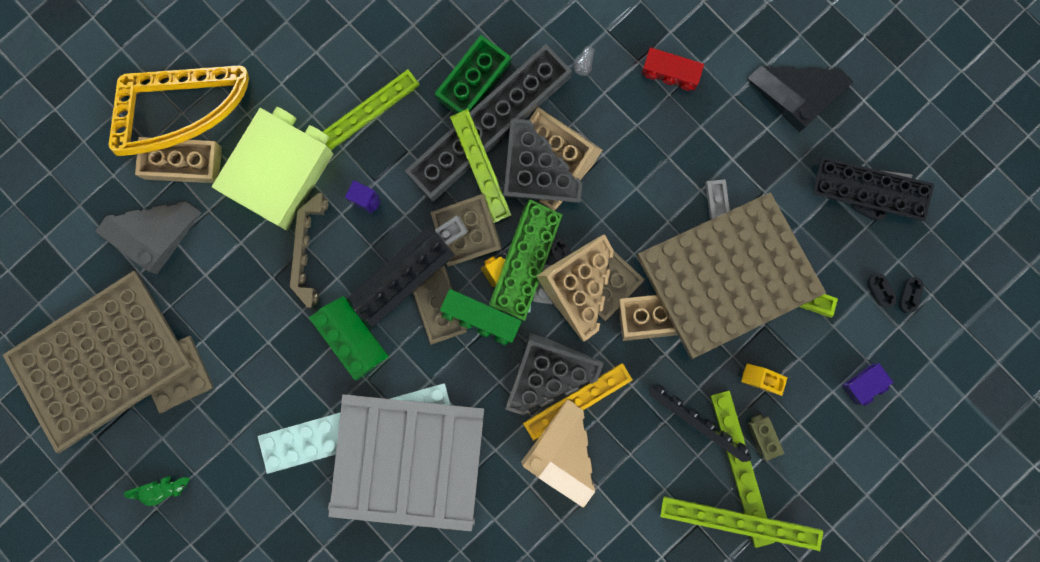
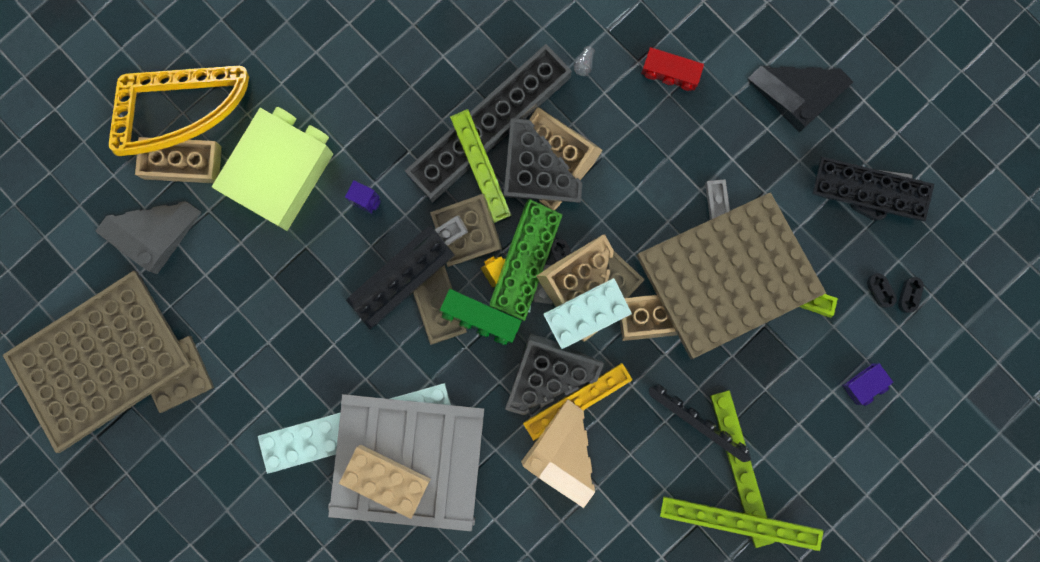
green animal [124,476,190,506] -> none
dark tan slope [290,193,328,309] -> none
green slope [309,296,389,380] -> none
lime tile [323,69,420,150] -> none
green brick [435,35,512,114] -> none
yellow arch [741,364,788,396] -> none
olive brick [747,414,785,461] -> none
none -> tan brick [339,445,431,519]
none -> light aqua plate [544,278,632,349]

